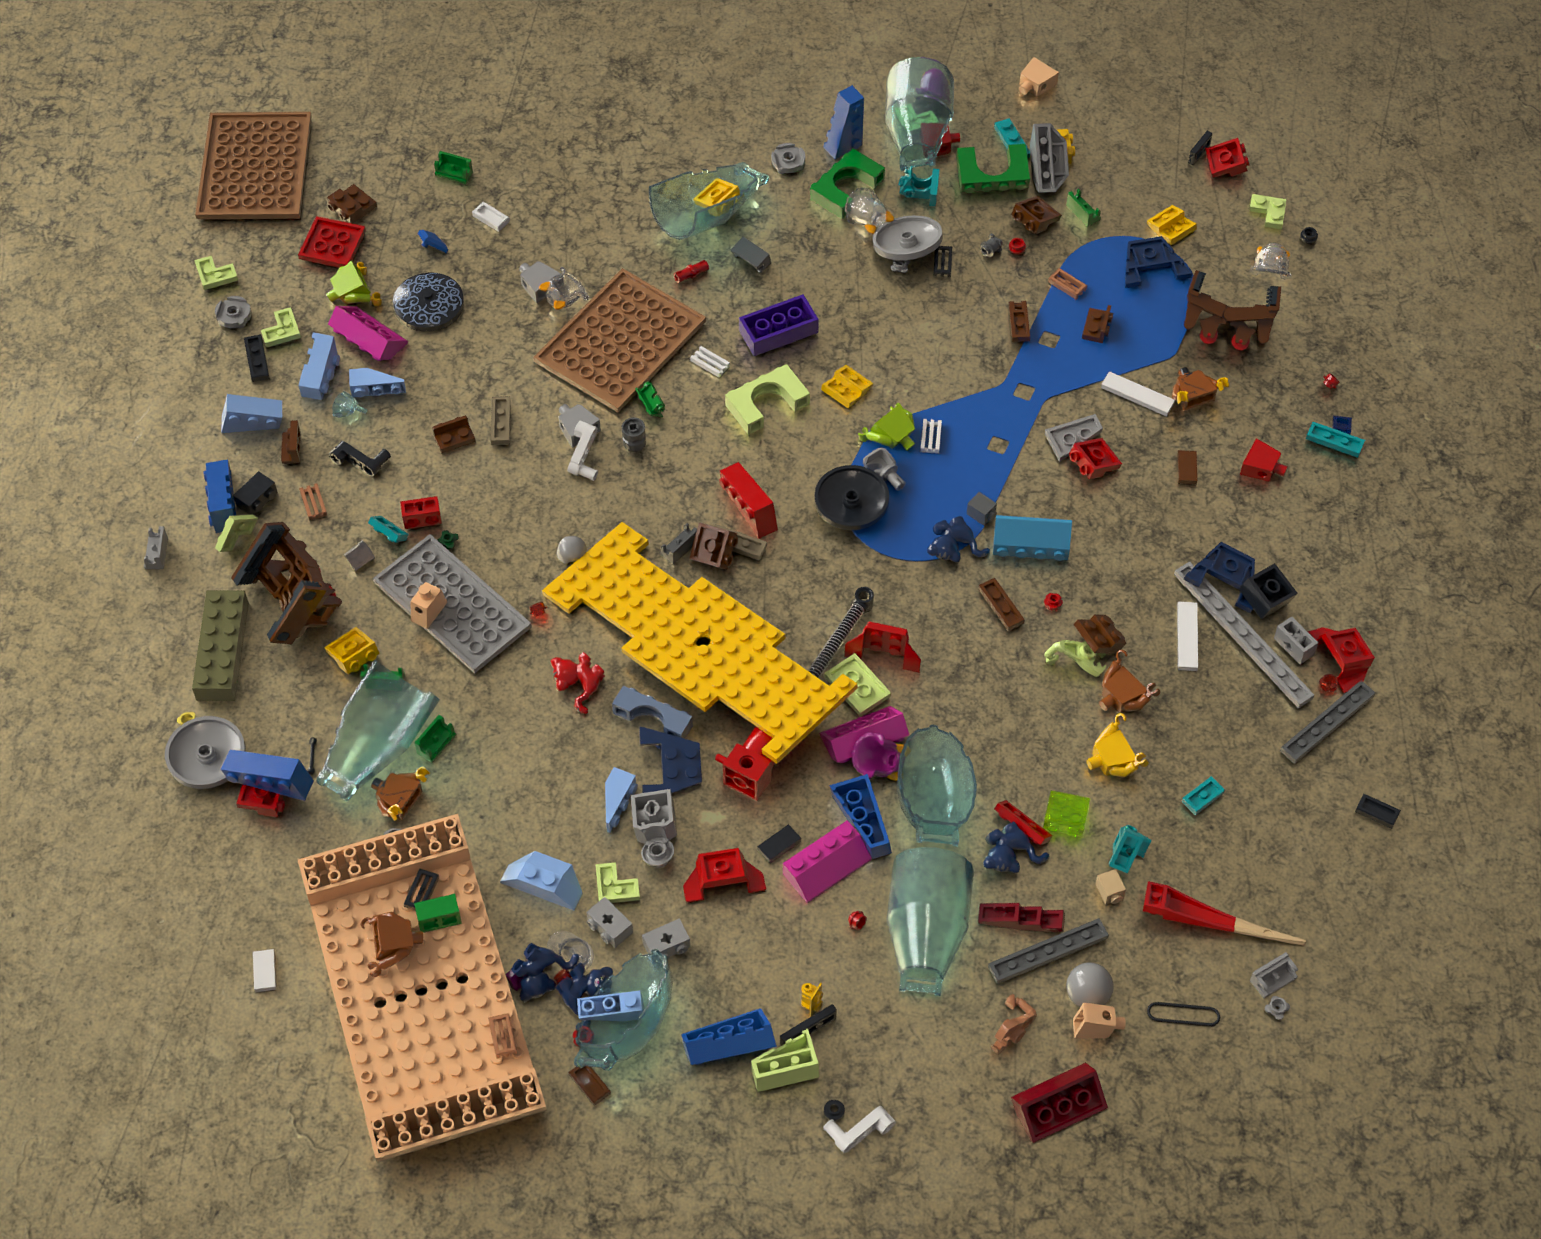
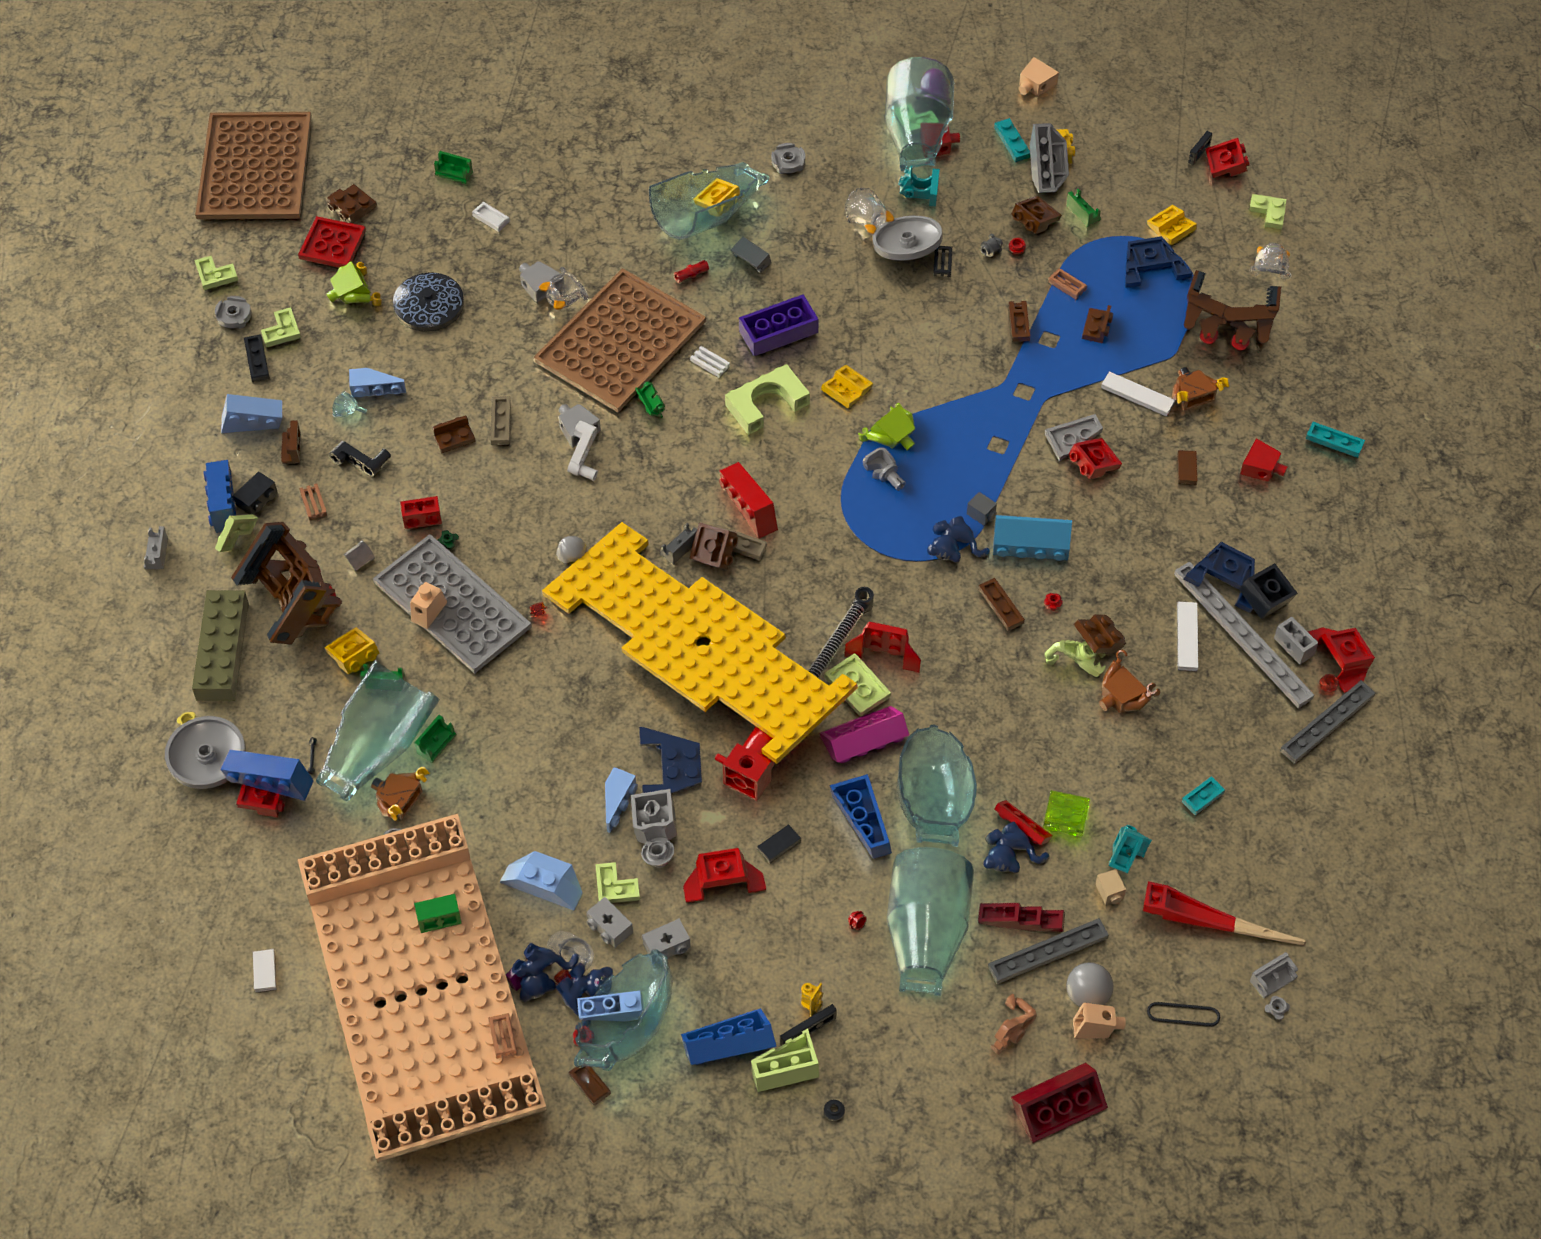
light blue wedge [298,332,340,400] -> none
dark pink slope [328,306,408,361] -> none
dark orange torso [361,912,423,977] -> none
teal plate [368,516,409,543] -> none
black tile [404,869,439,911] -> none
blue piece [418,230,448,253] -> none
red animal [550,652,605,715] -> none
sand blue arch [612,686,693,739] -> none
dark grey wheel [621,417,646,452] -> none
dark pink slope [783,820,872,903] -> none
green arch [809,148,885,219] -> none
black dish [814,465,889,530] -> none
blue wedge [823,85,864,159] -> none
white beam [823,1106,896,1153] -> none
magenta hair [851,732,909,781] -> none
light grey plate [891,260,910,273] -> none
white tile [921,419,942,453] -> none
green arch [956,144,1030,193] -> none
yellow torso [1086,713,1149,777] -> none
black plate [1300,227,1318,243] -> none
red plate [1323,373,1340,389] -> none
clear blue tile [1332,415,1352,435] -> none
black tile [1355,793,1401,829] -> none

